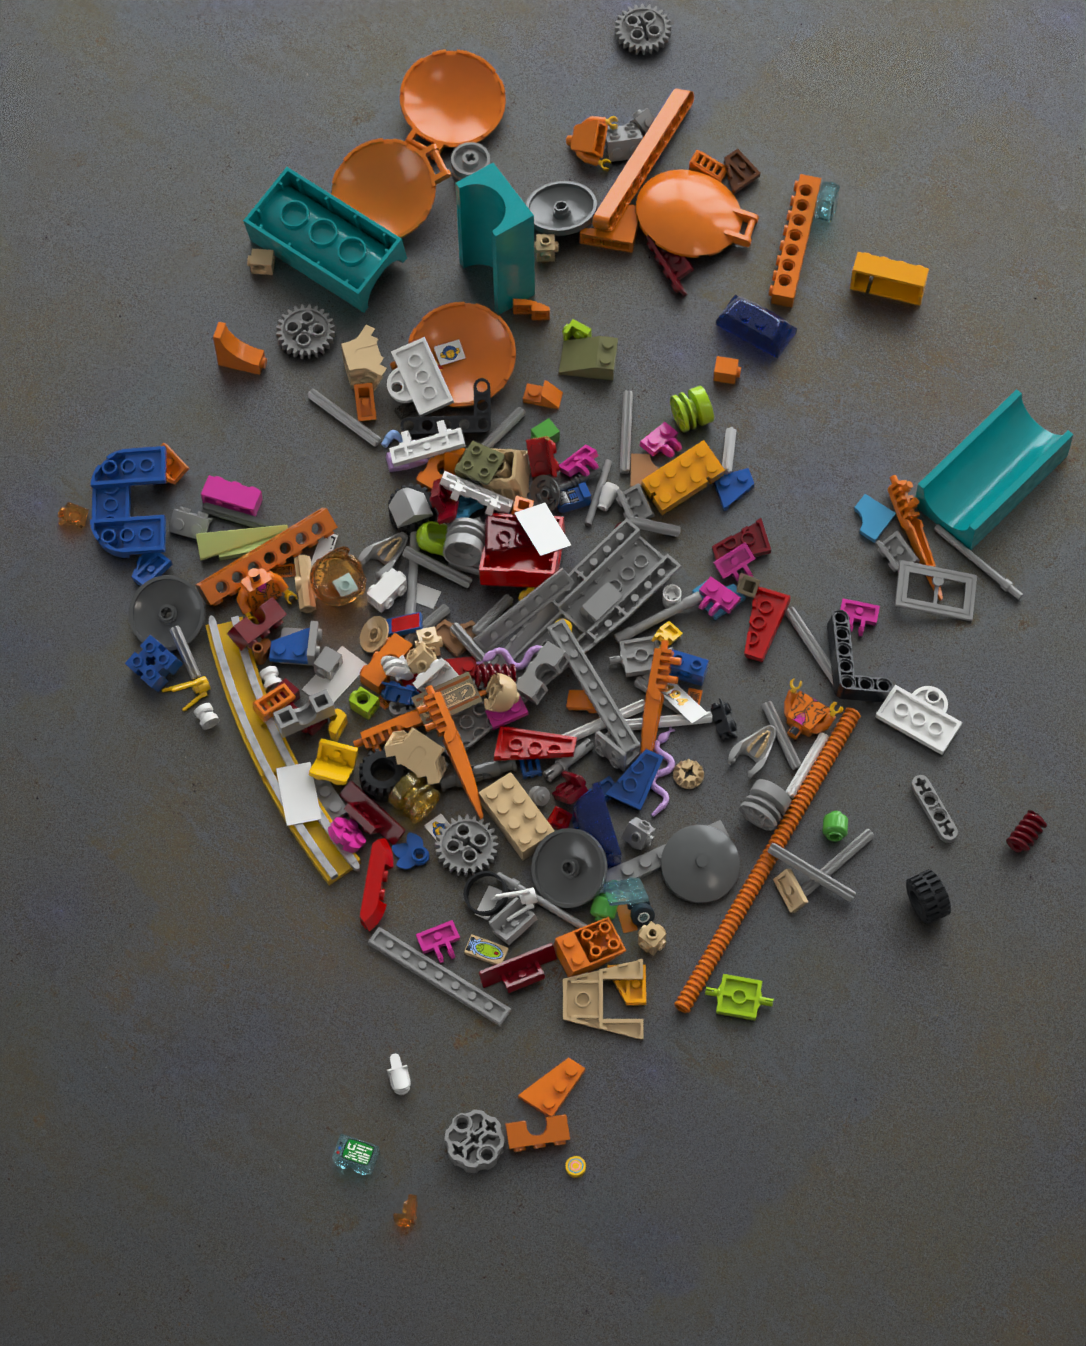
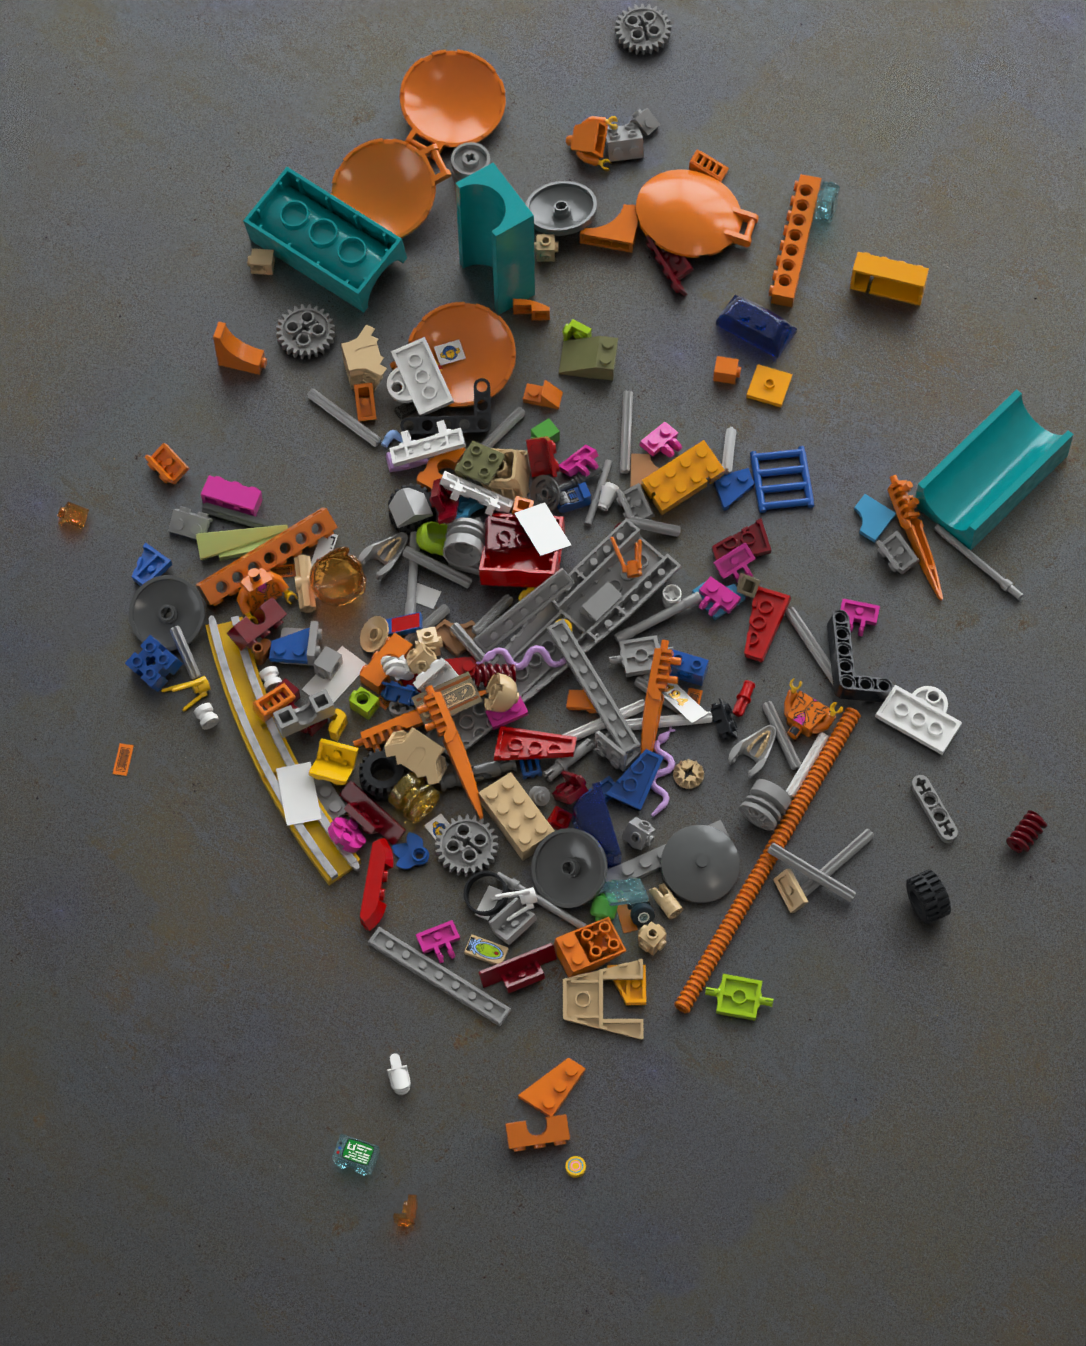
blue plate [90,446,166,558] -> none
light aqua bracket [332,573,358,598] -> none
white brick [367,568,407,613] -> none
orange sticker [444,452,458,475] -> none
light grey connector [445,1110,505,1173] -> none
light grey arch [516,641,570,705] -> none
beam [592,89,694,231] -> none
yellow plate [651,621,683,648] -> none
lime wheel [670,385,714,433] -> none
reddish brown wing [723,149,761,194] -> none
bright green head [823,811,848,841] -> none
light grey door [895,560,977,621] -> none
none -> sticker [113,743,134,776]
none -> orange plant [610,537,642,578]
none -> tan hinge [649,883,683,919]
none -> red axle [733,680,755,717]
none -> light orange plate [746,364,793,408]
none -> blue bar [750,446,814,513]

